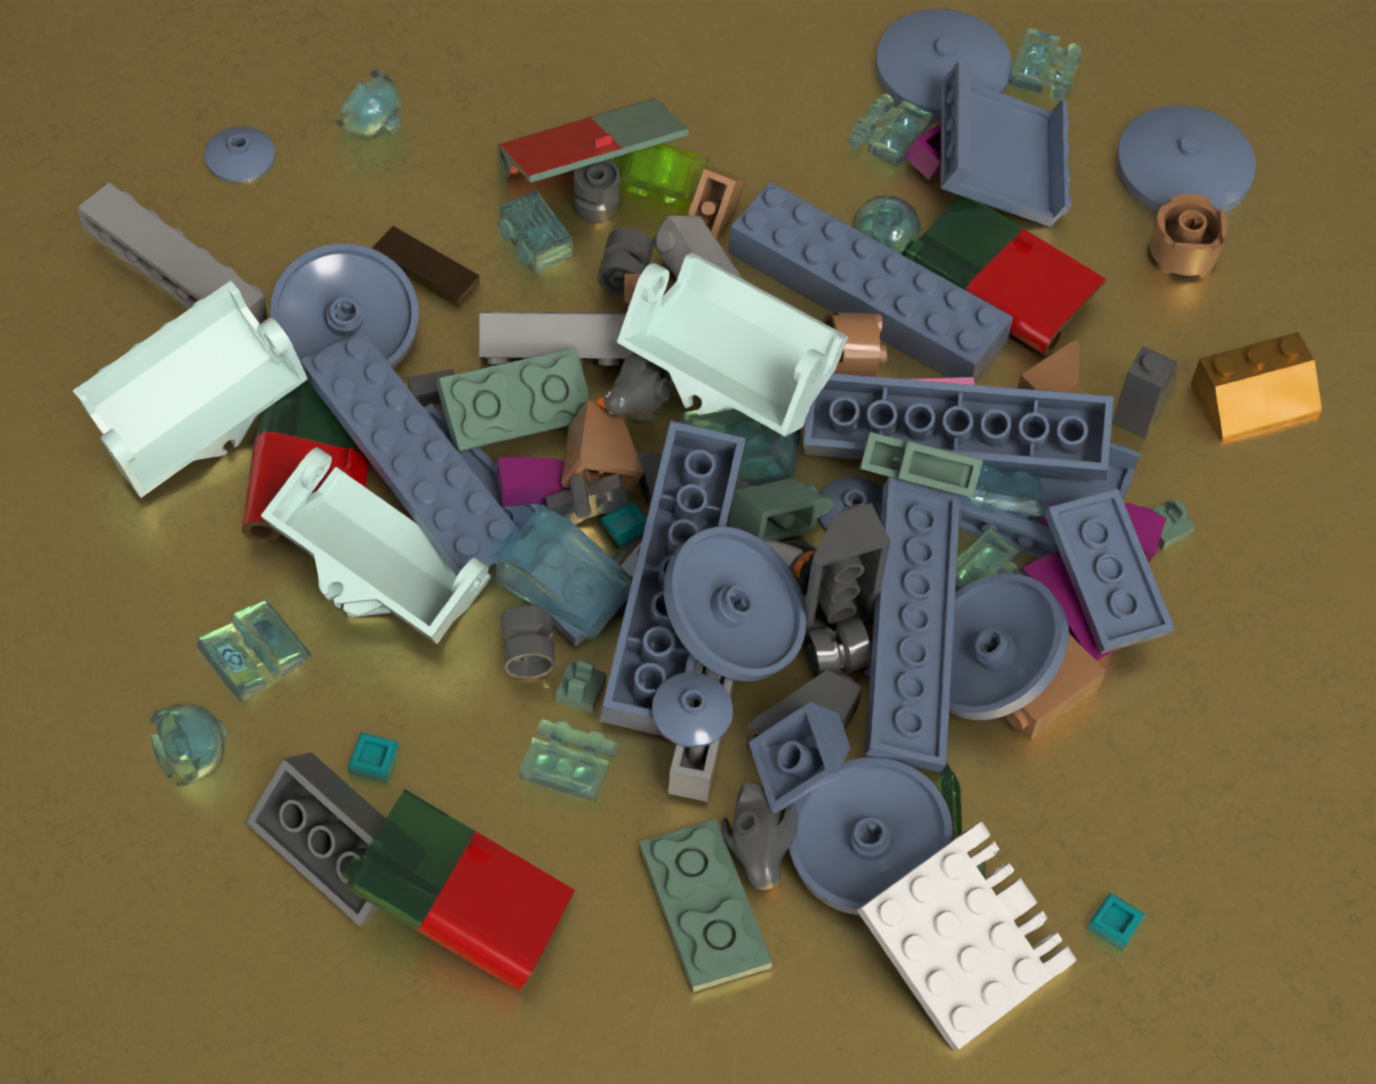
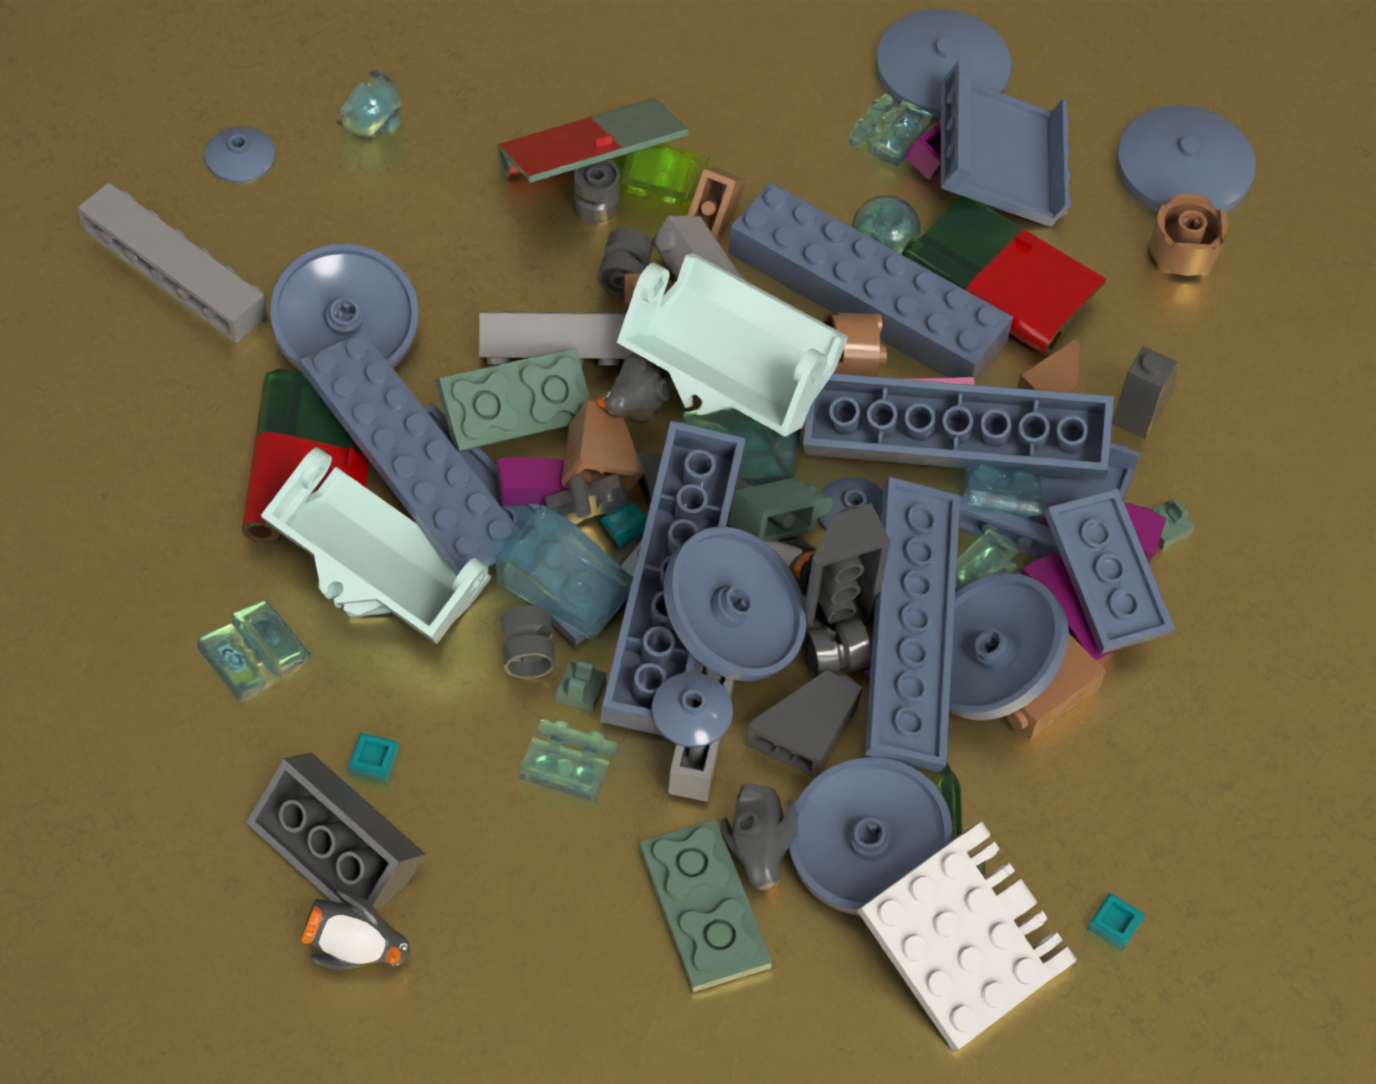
light aqua piece [73,280,308,498] -> none
clear light blue cylinder [151,702,227,787] -> none
door [341,789,575,992] -> none
dark brown tile [371,226,480,306] -> none
flat silver piece [408,369,455,407] -> none
clear light blue brick [497,190,573,274] -> none
sand blue slope [749,702,850,813] -> none
sand green slope [859,432,983,498] -> none
clear light blue plate [1008,28,1081,101] -> none
slope [1191,332,1322,441] -> none
none -> animal [300,889,410,970]

